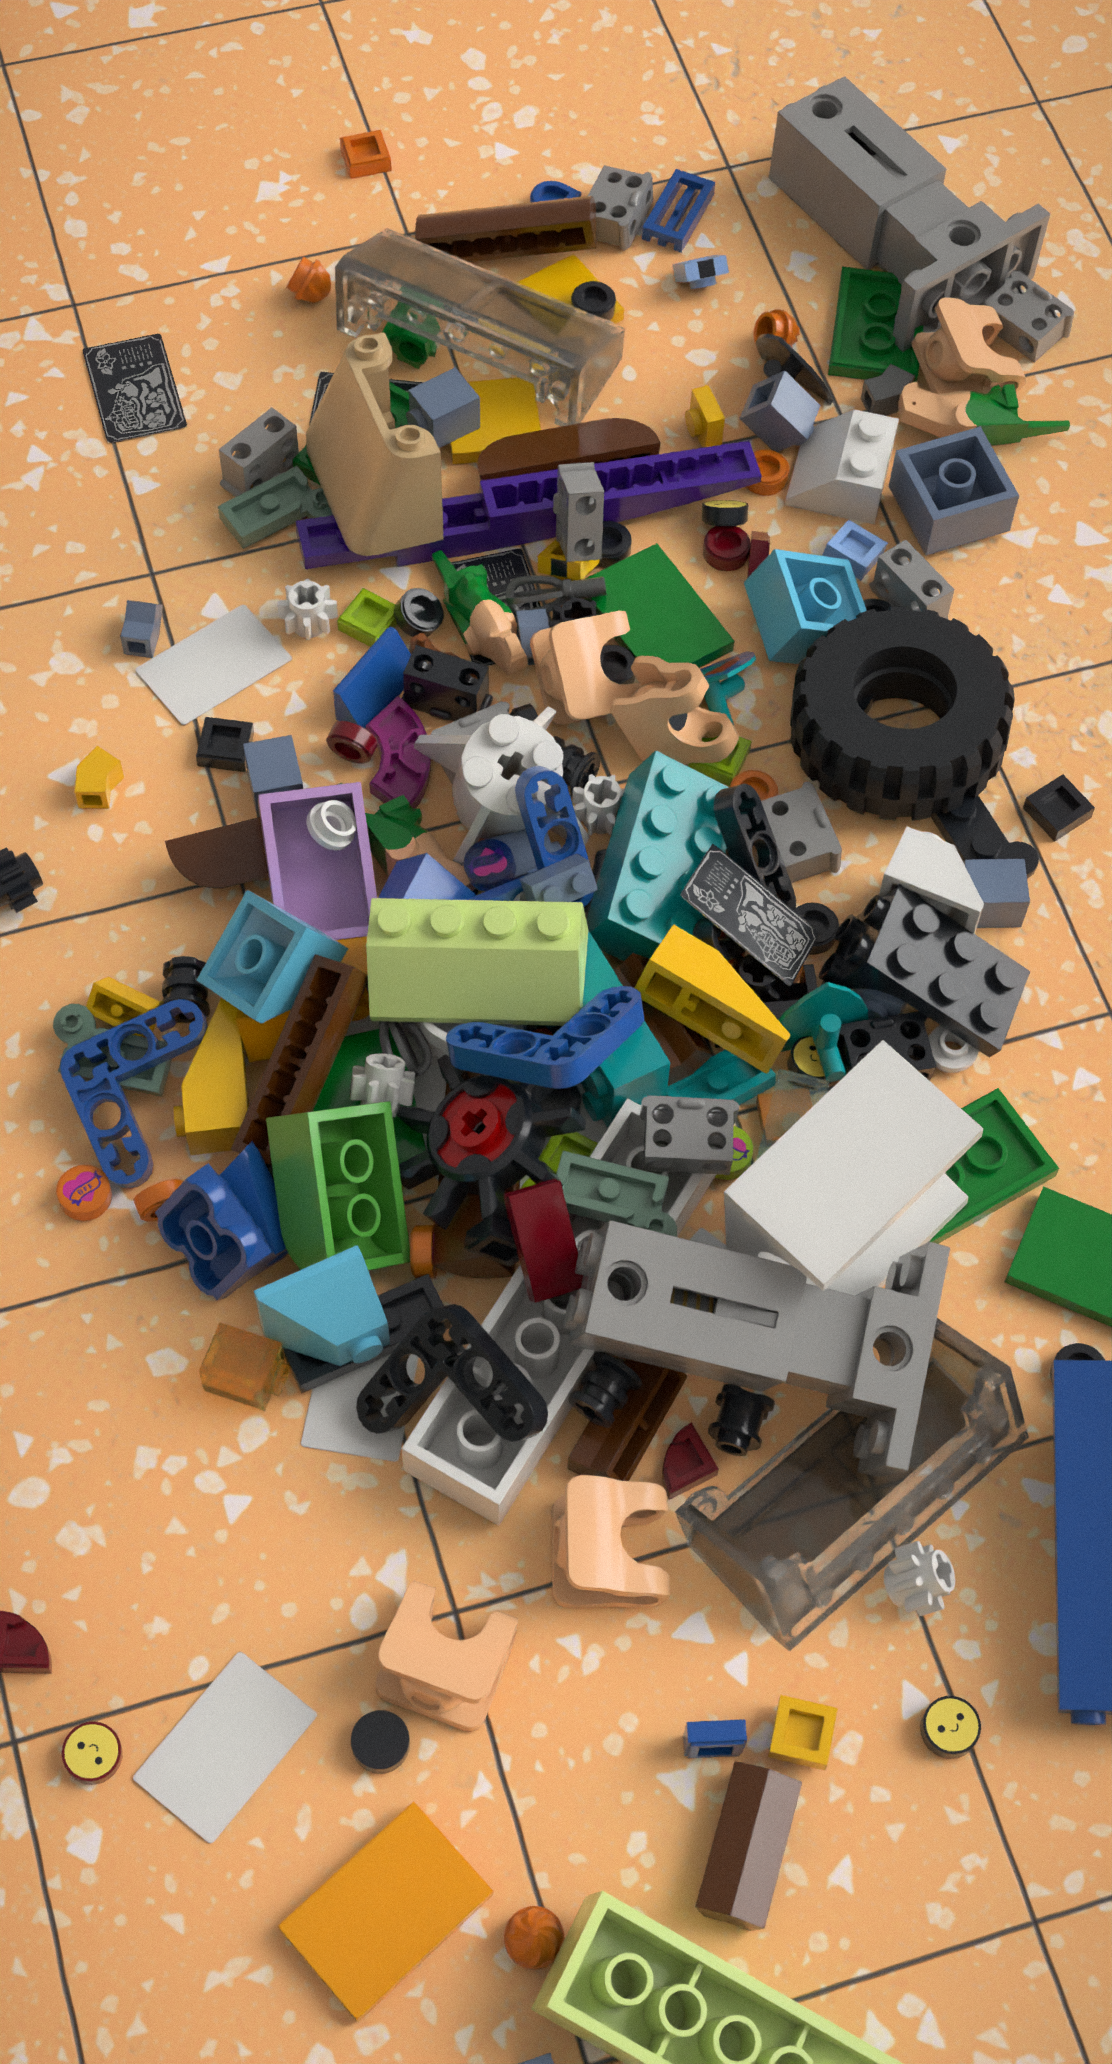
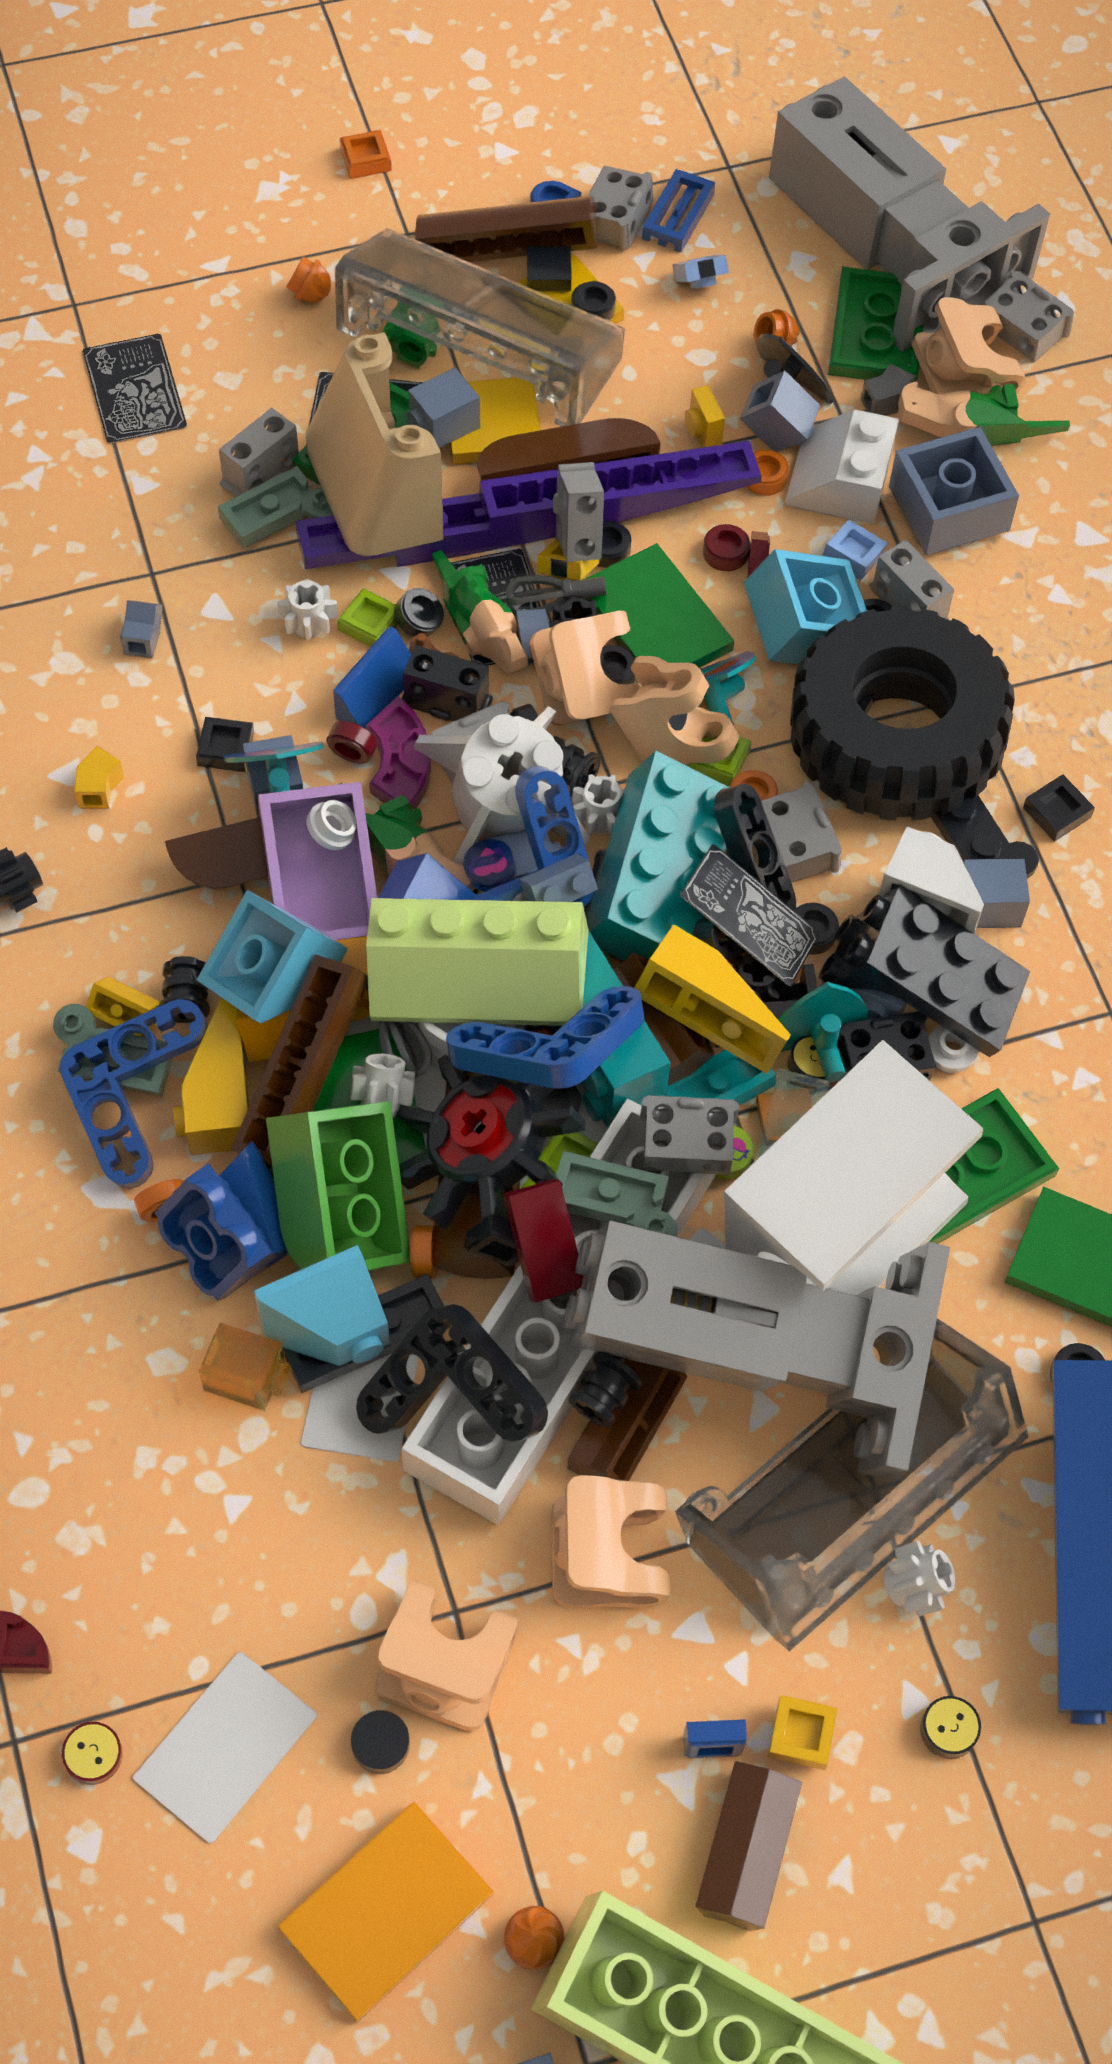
orange tile [56,1165,112,1221] -> none
white sticker [136,605,292,725] -> none
dark red tile [662,1422,719,1500] -> none
black tile [702,500,749,526] -> none
black brick [708,1384,775,1456] -> none
none -> teal shield [224,742,324,793]
none -> black tile [527,246,572,291]

